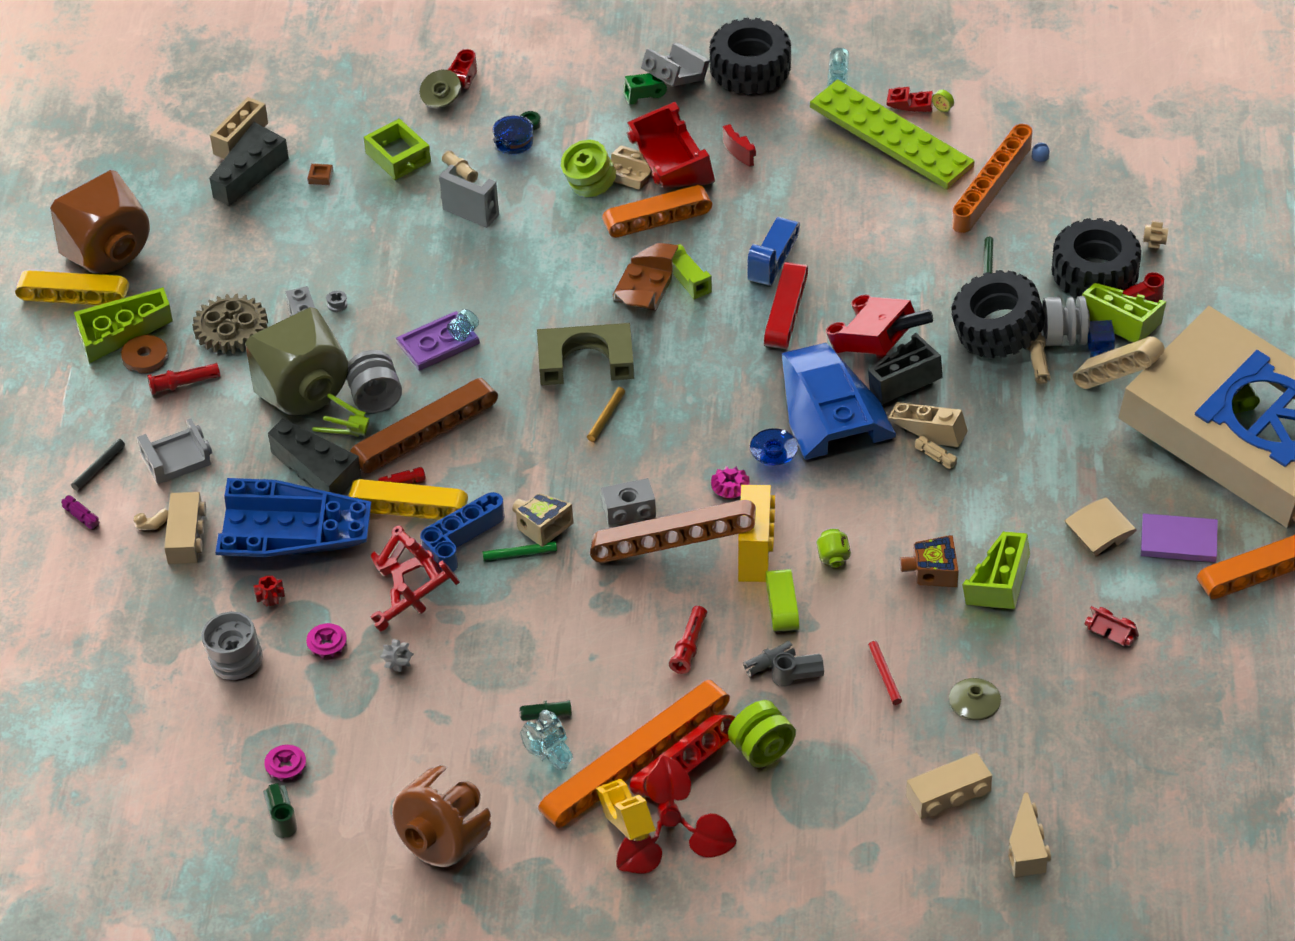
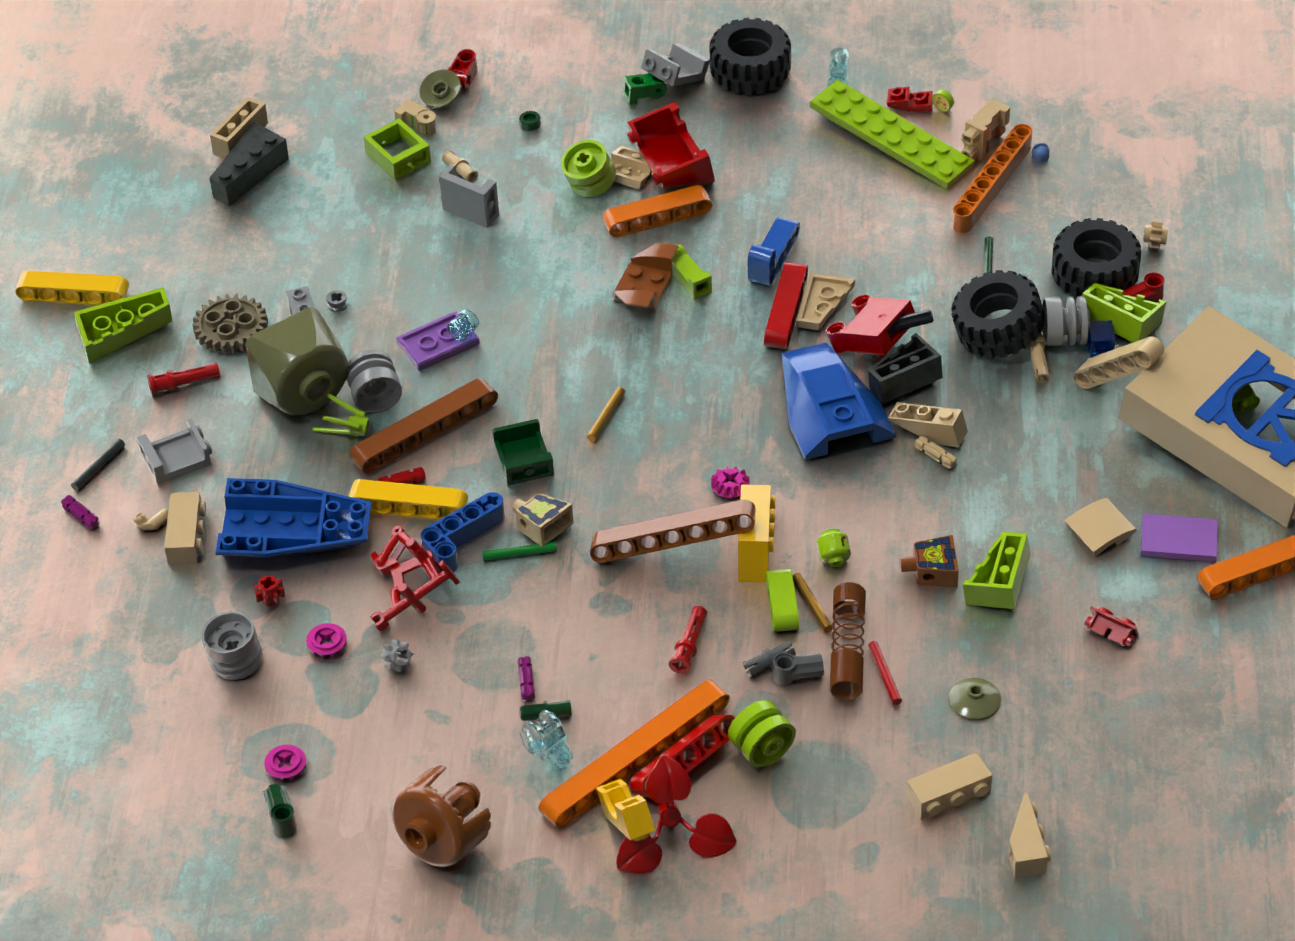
dark orange piece [50,170,150,274] -> none
dark orange tile [121,335,168,374] -> none
pearl dark grey wedge [268,418,361,495] -> none
dark orange tile [307,164,334,185] -> none
clear blue head [492,115,534,154] -> none
olive arch [537,323,634,386] -> none
light grey brick [601,478,656,525] -> none
red slope [722,124,756,167] -> none
clear blue dish [750,428,798,466] -> none
none -> tan leg [394,99,436,136]
none -> dark green panel [492,419,554,486]
none -> magenta axle [517,656,535,701]
none -> pearl gold bar [792,573,832,633]
none -> tan wing [796,273,855,330]
none -> dark orange piece [830,582,866,700]
none -> tan hips [961,99,1010,161]

